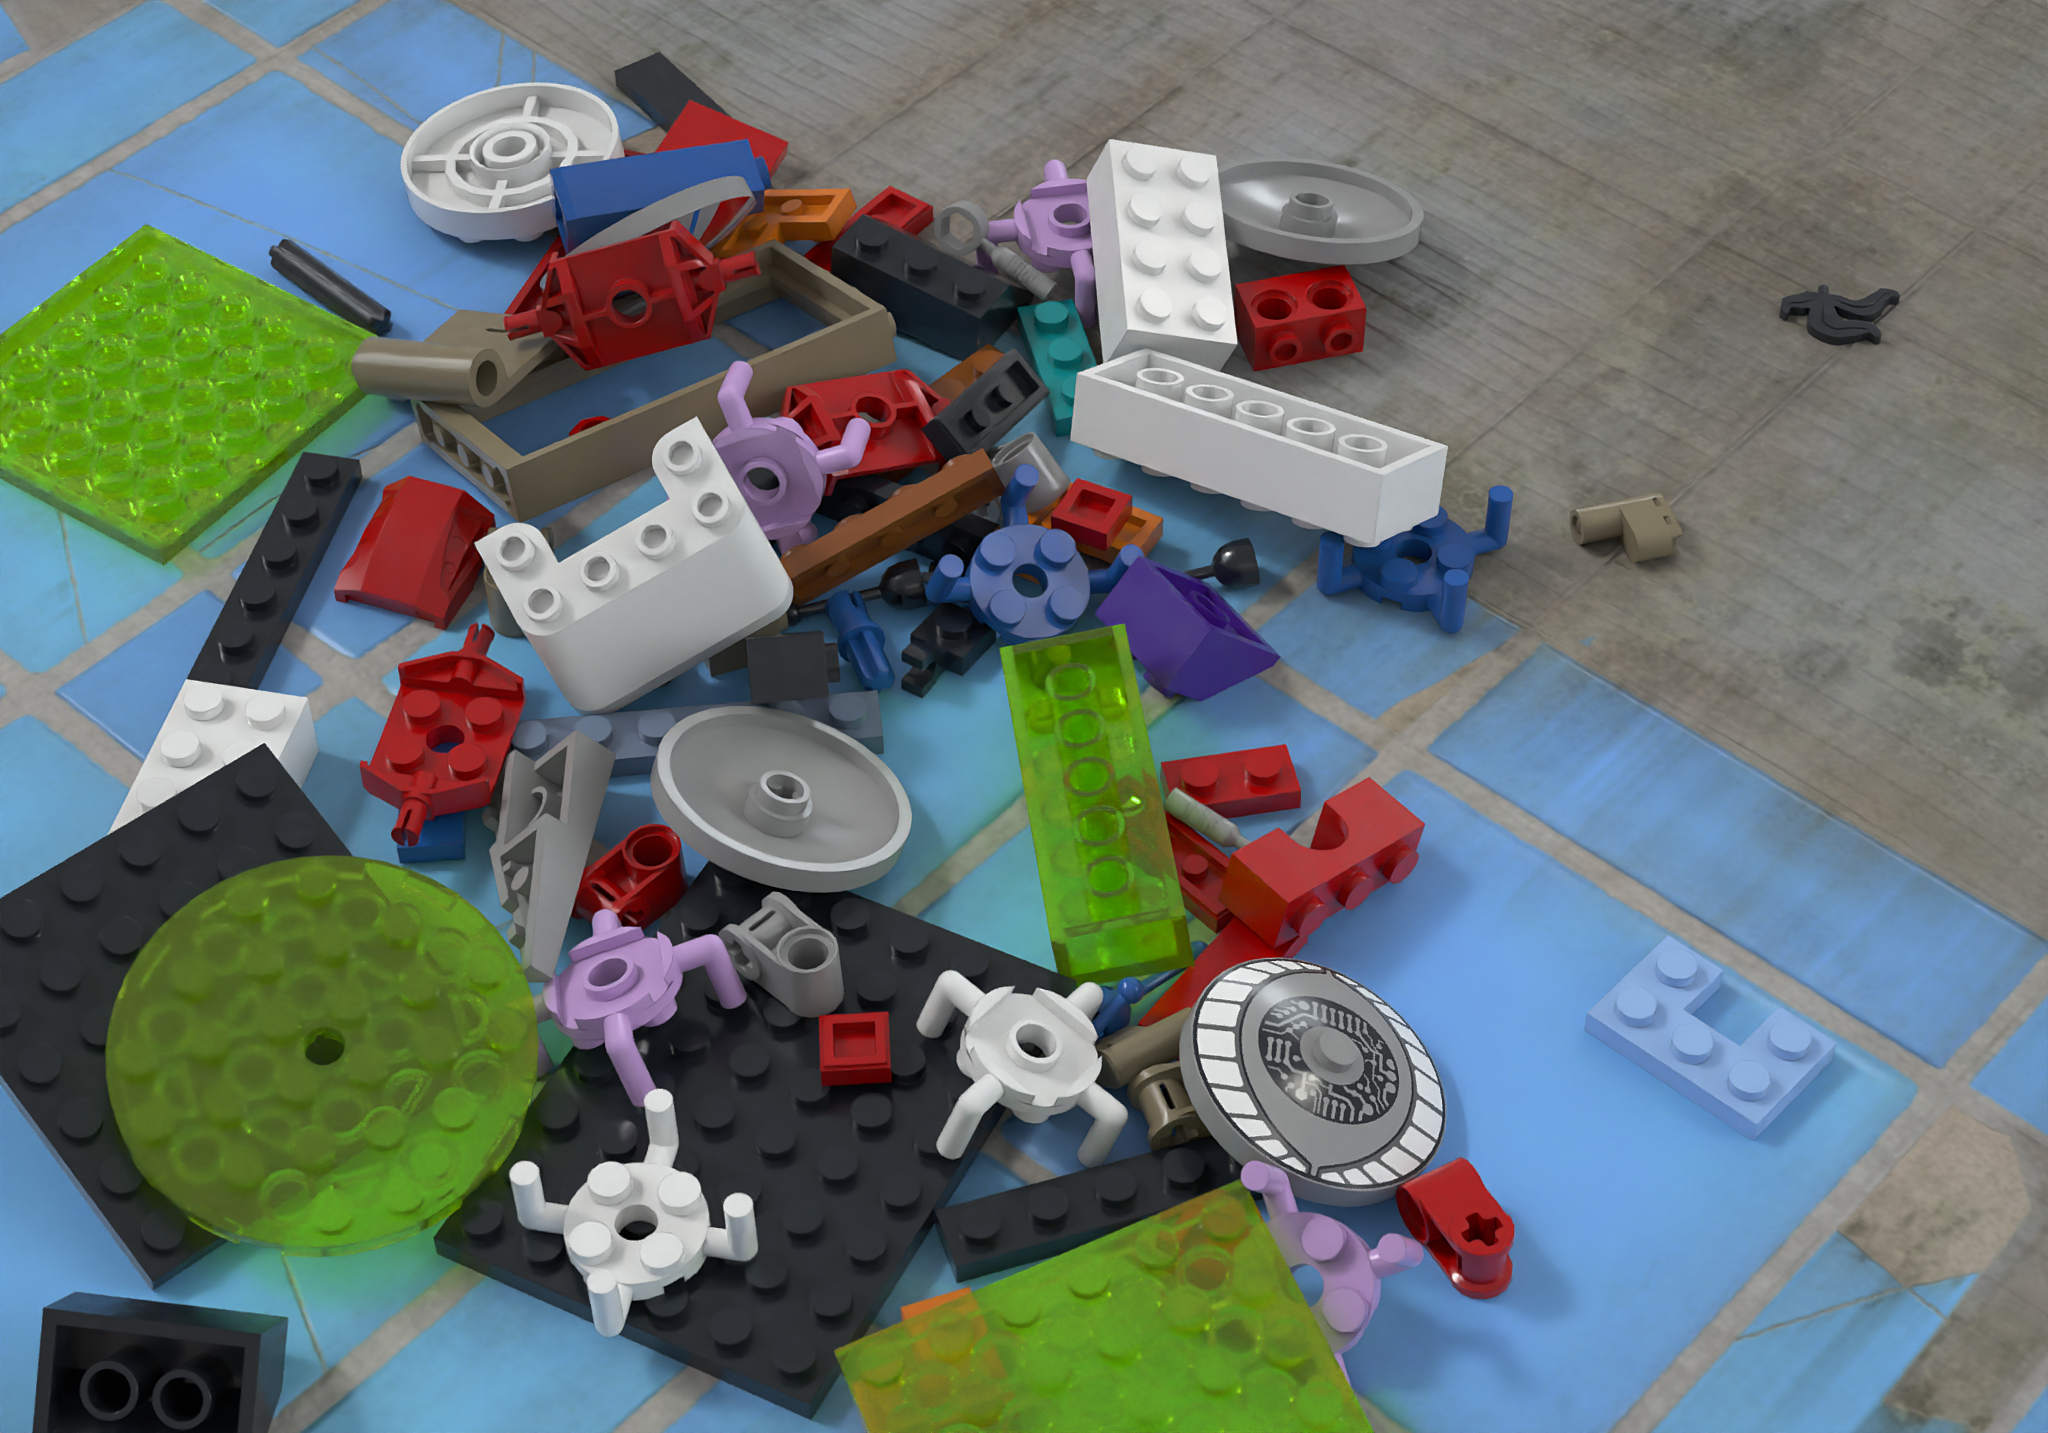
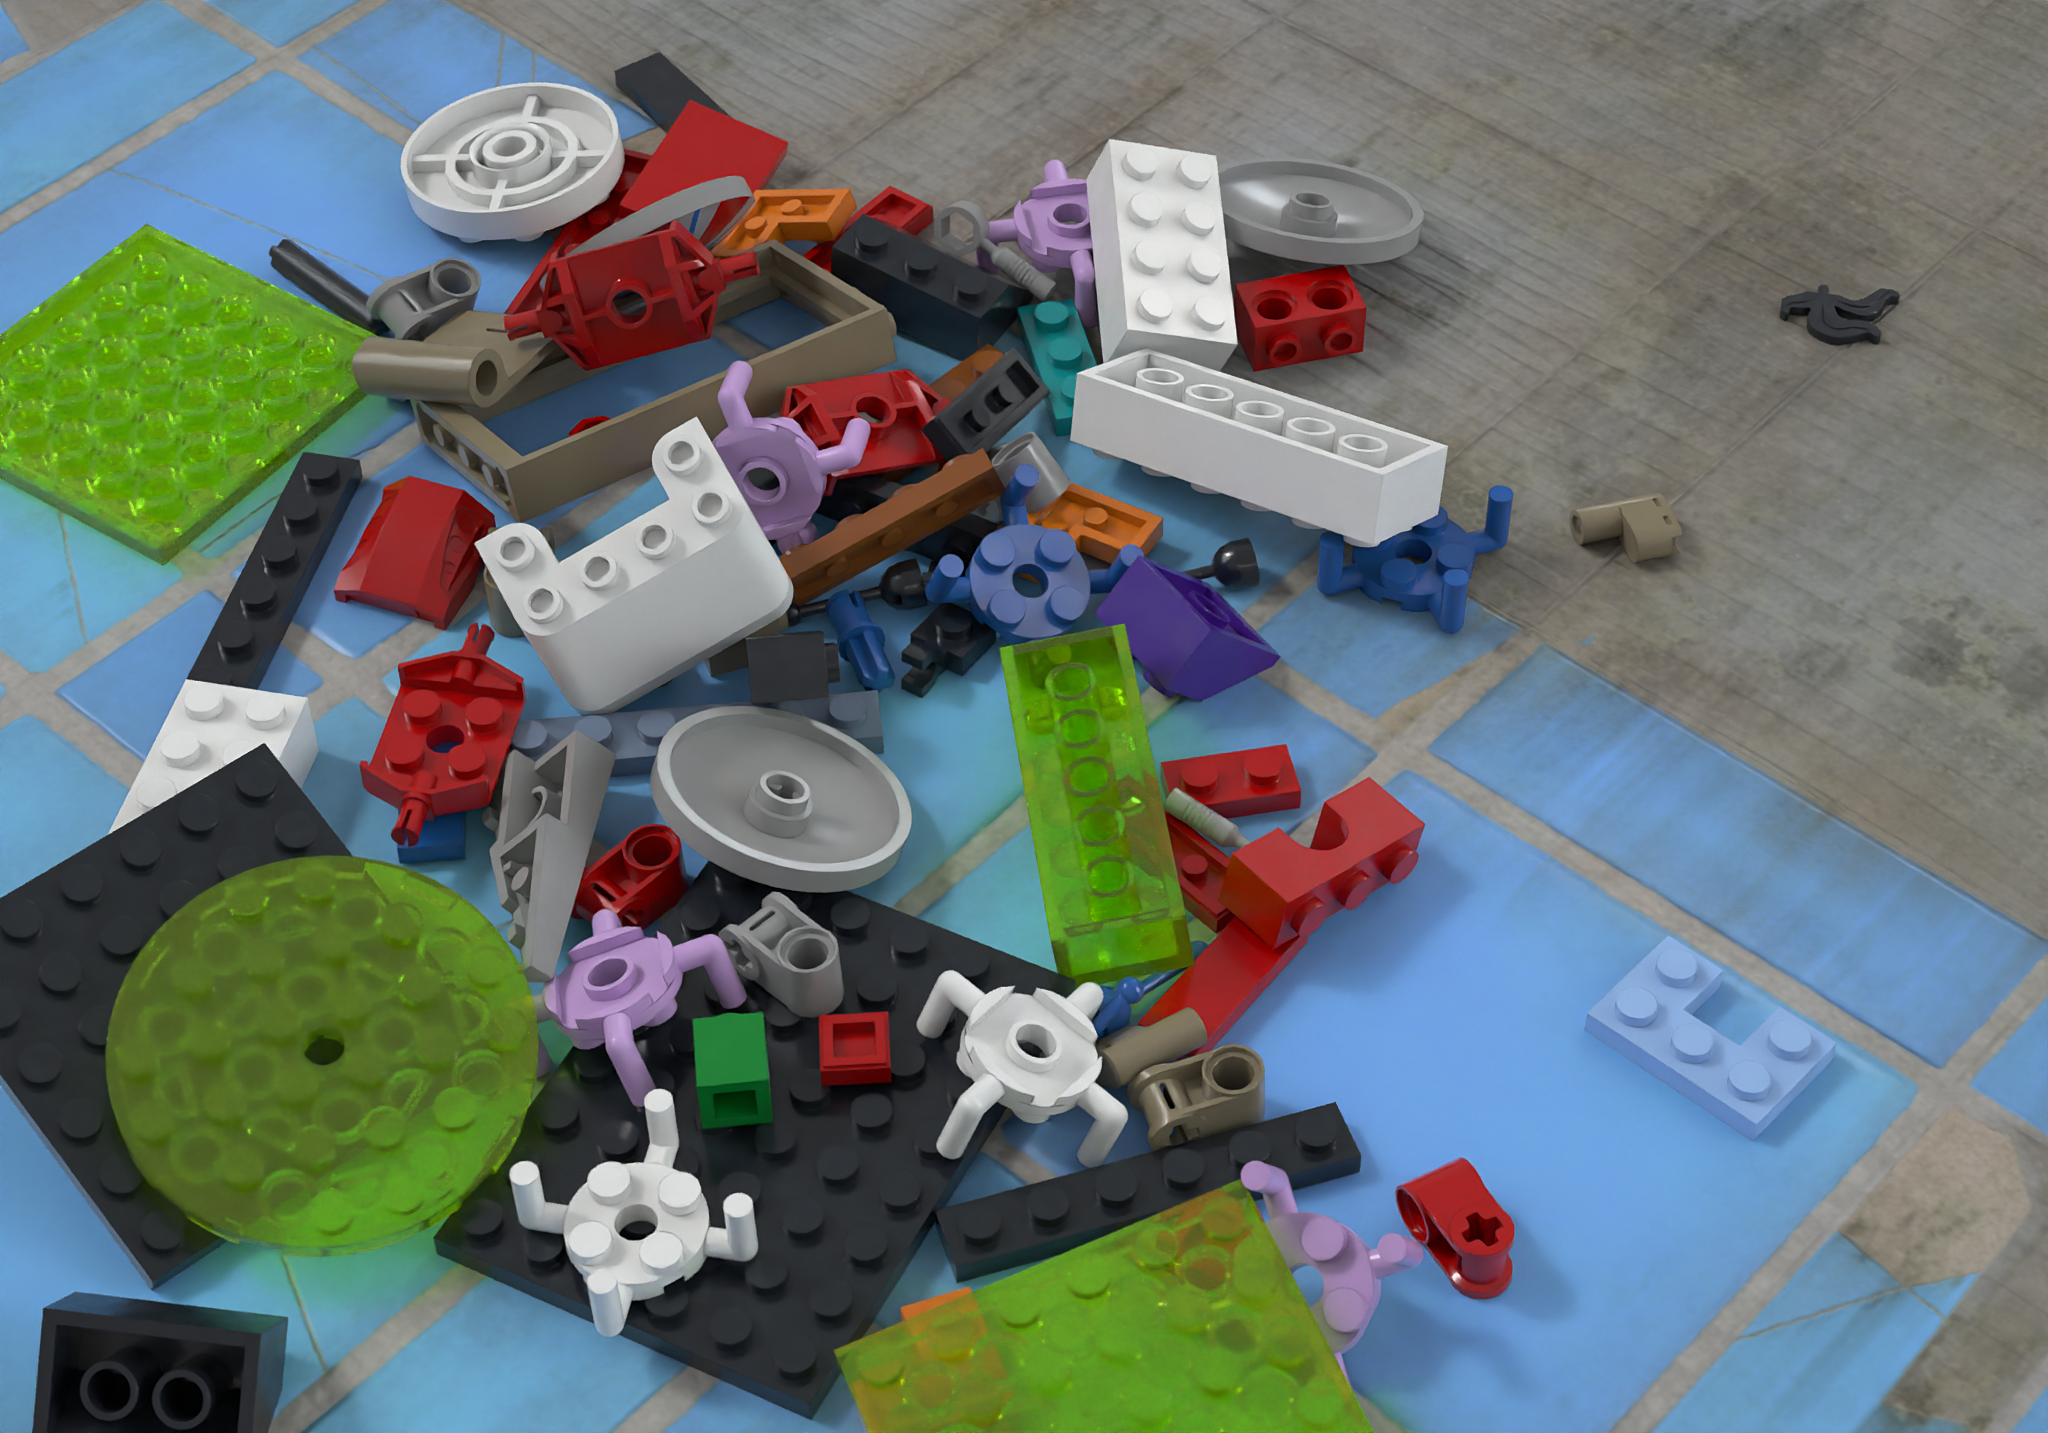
blue slope [549,139,772,255] -> none
red plate [1051,478,1133,552] -> none
dish [1179,958,1447,1207] -> none
none -> light grey piece [366,258,481,342]
none -> green brick [693,1012,773,1129]

